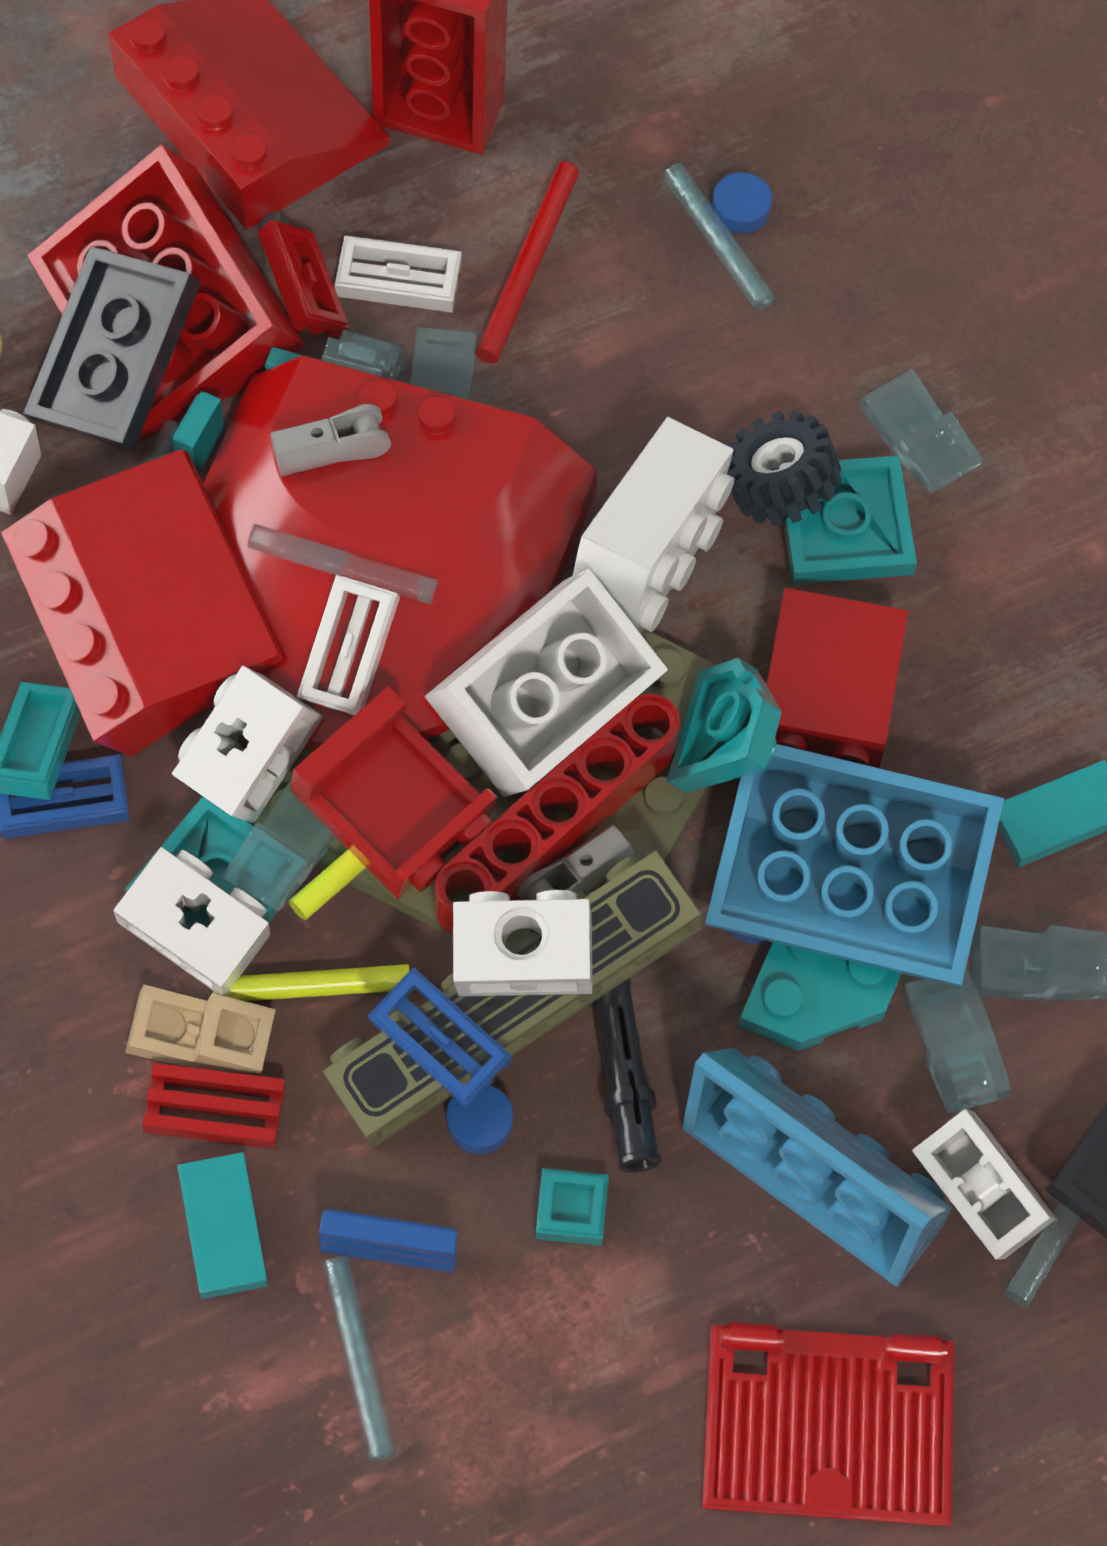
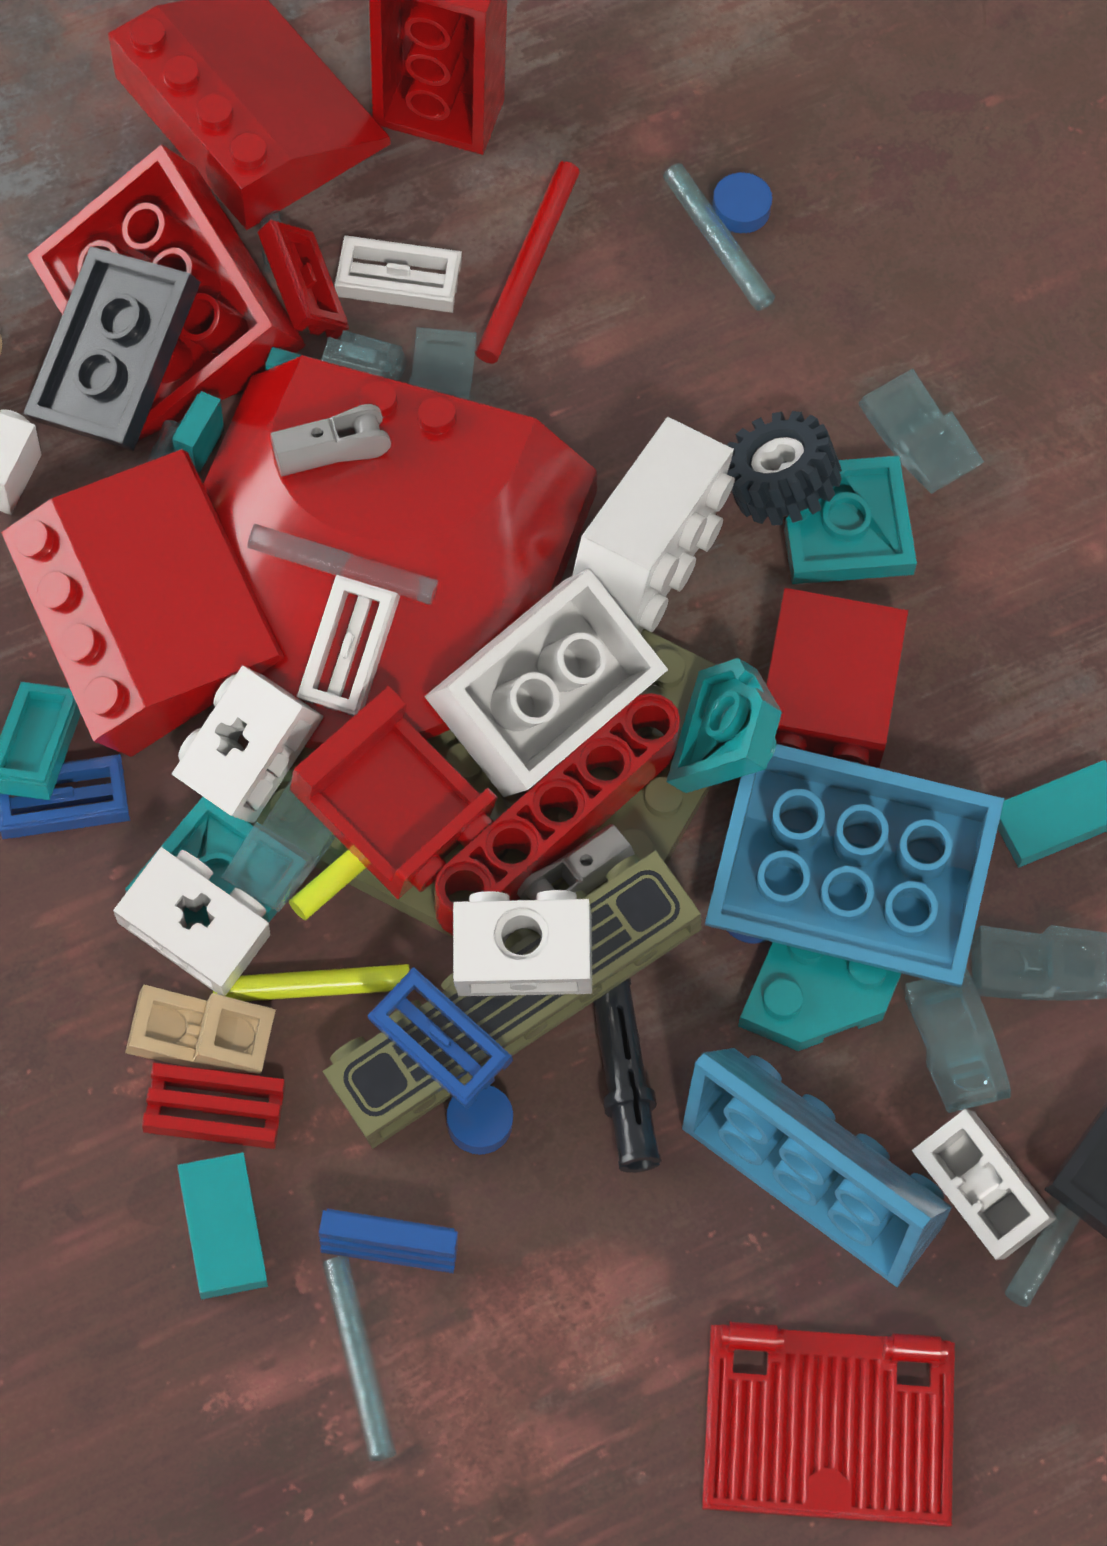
teal tile [535,1168,609,1246] -> none

